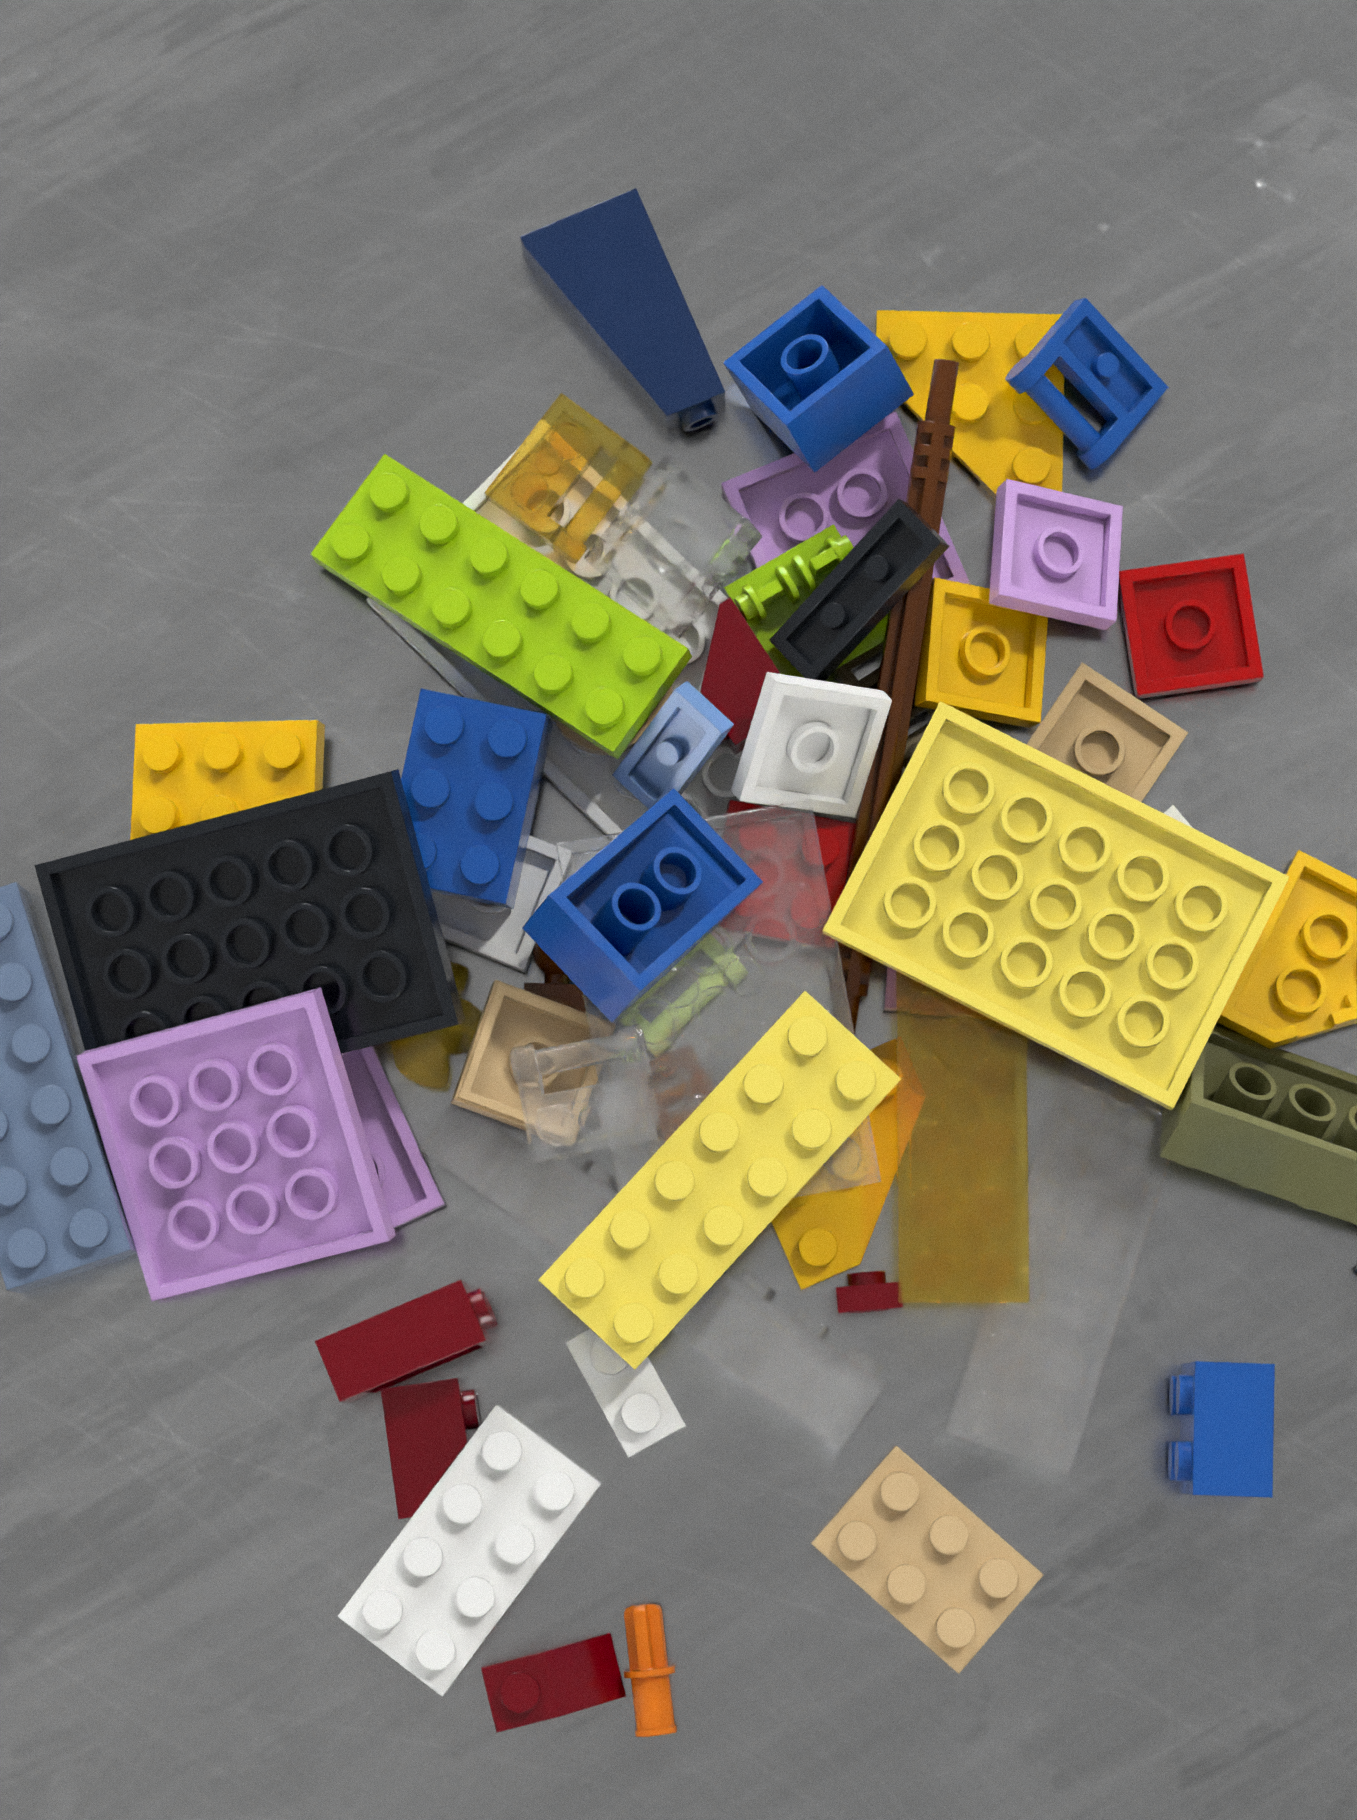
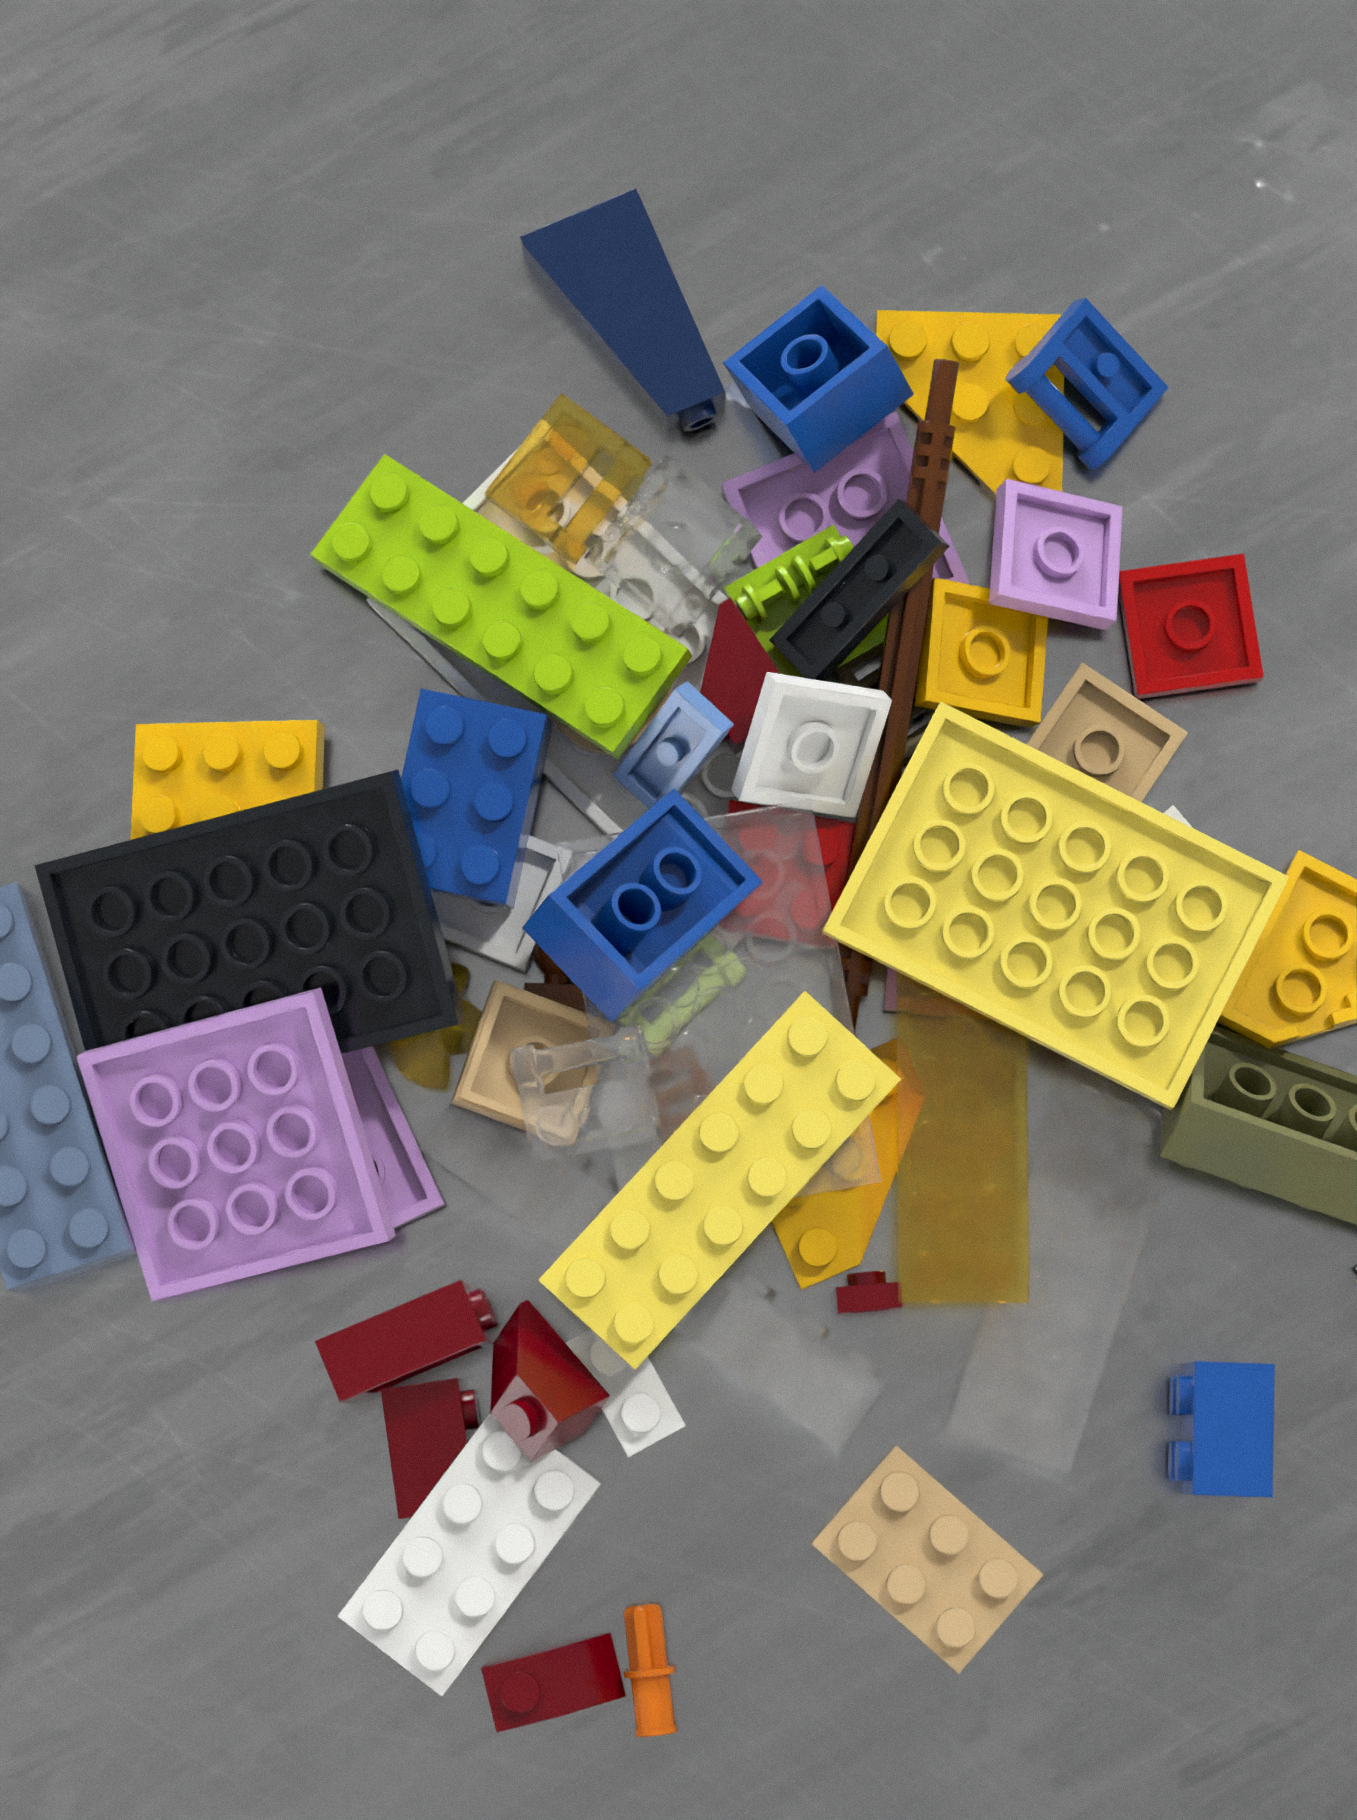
none -> dark red slope [490,1300,610,1462]

